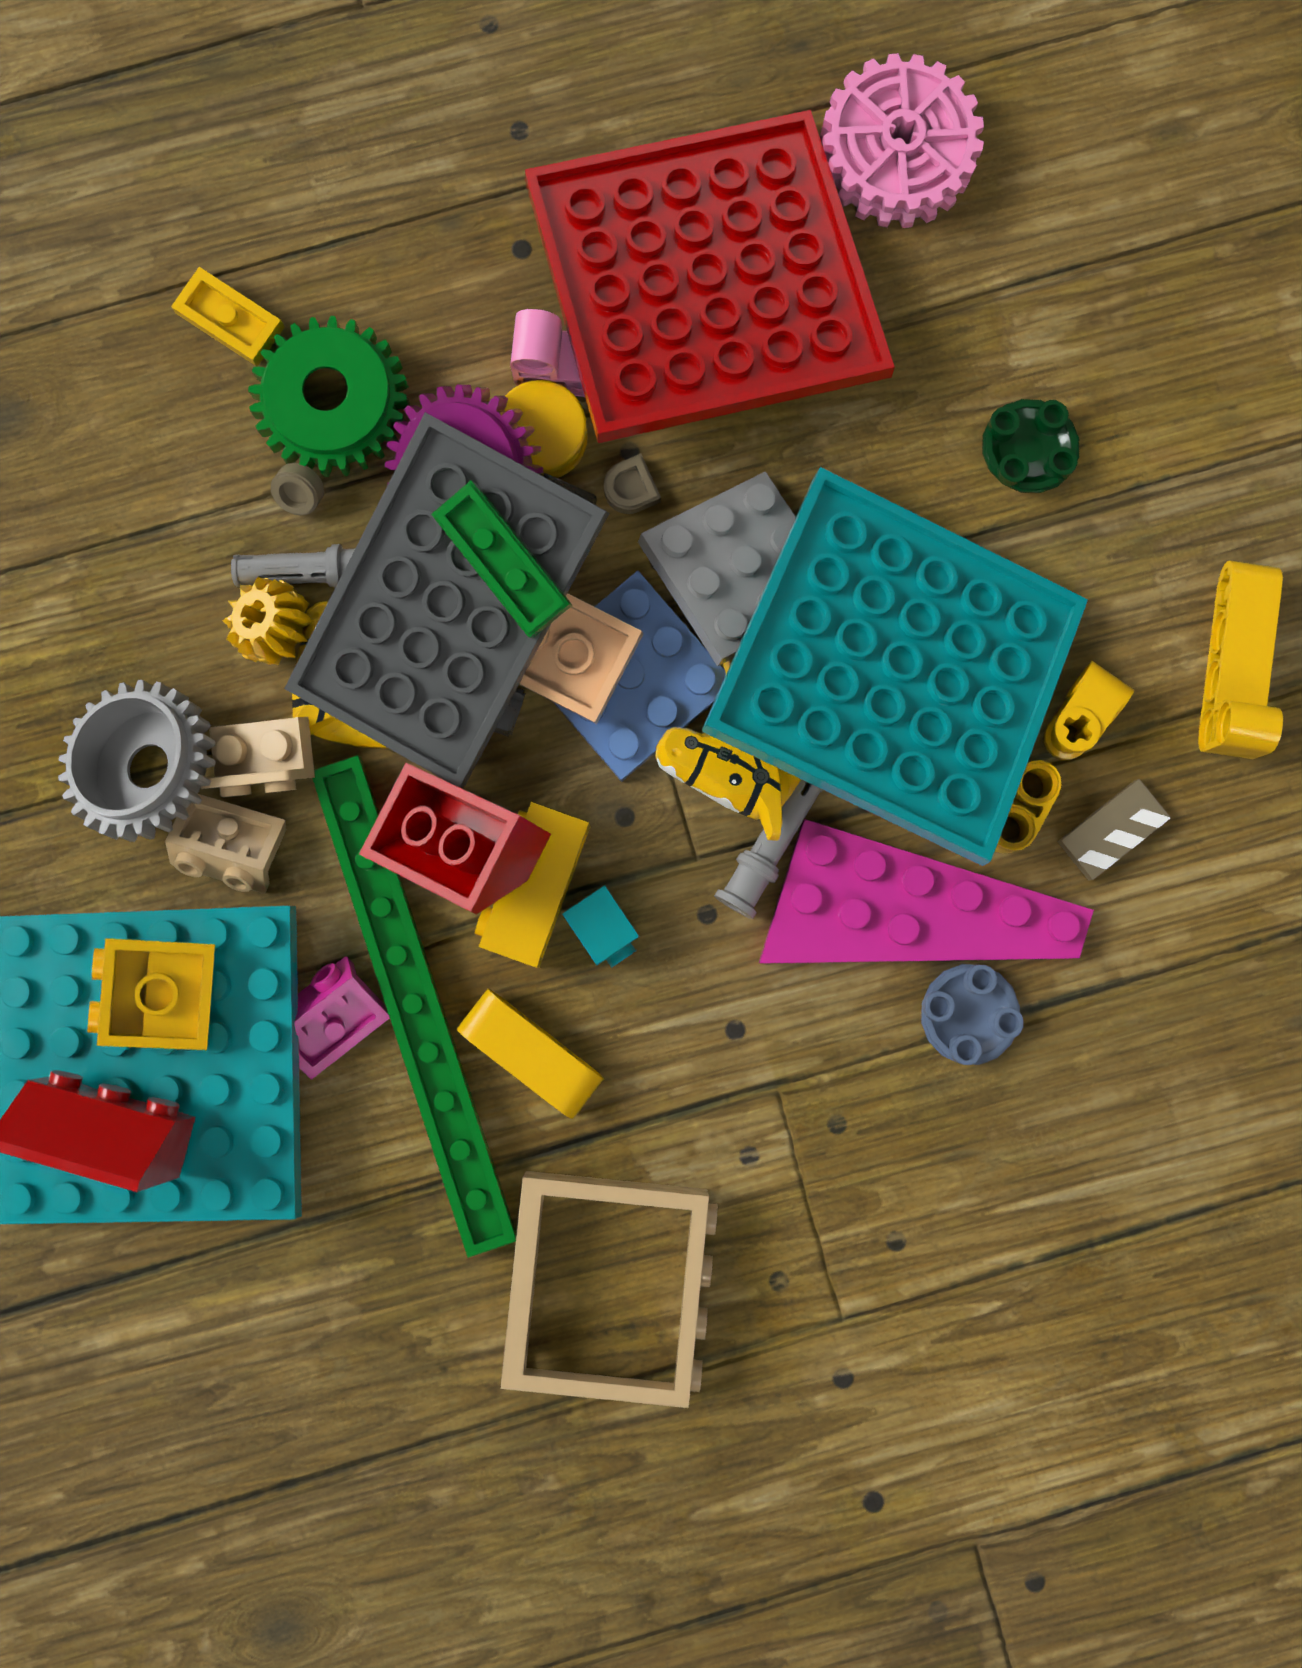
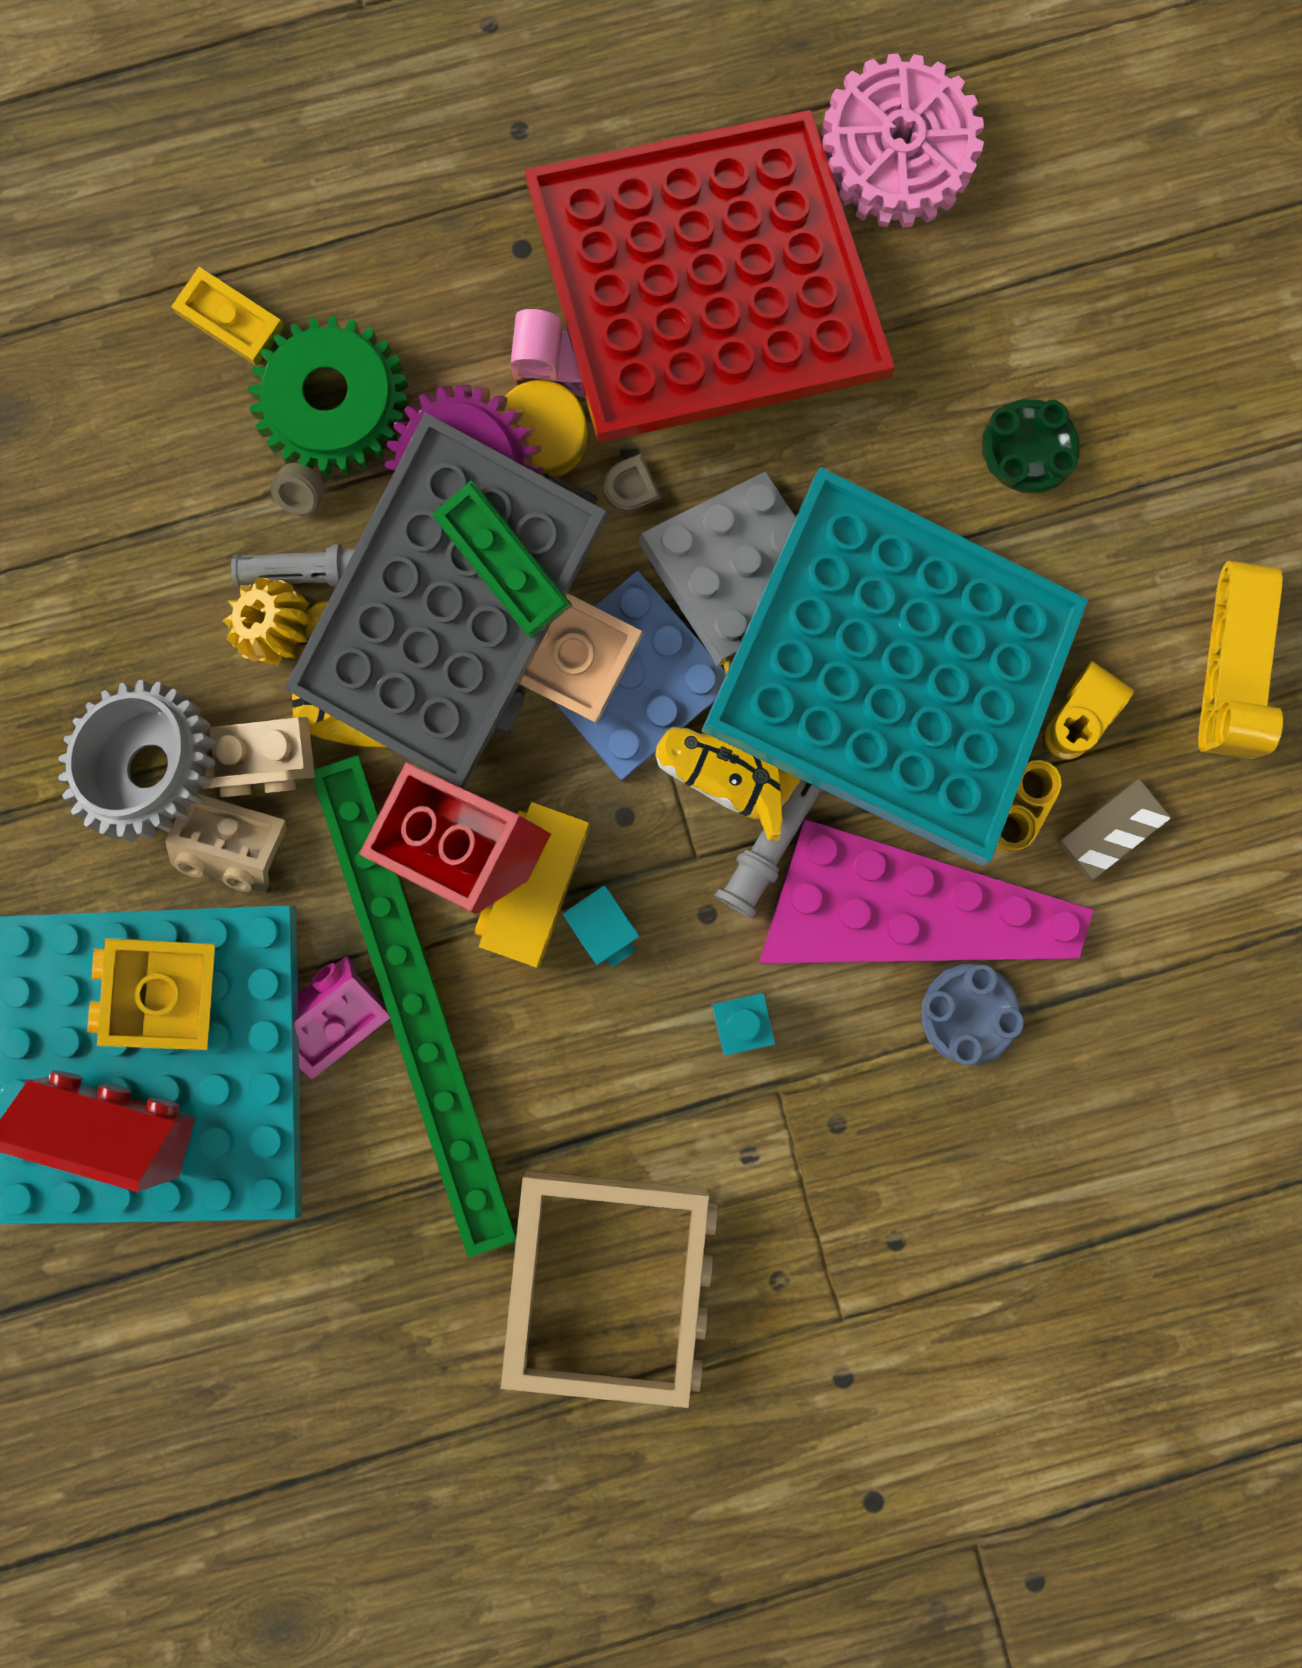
yellow beam [457,988,604,1119] -> none
none -> teal brick [711,992,775,1056]

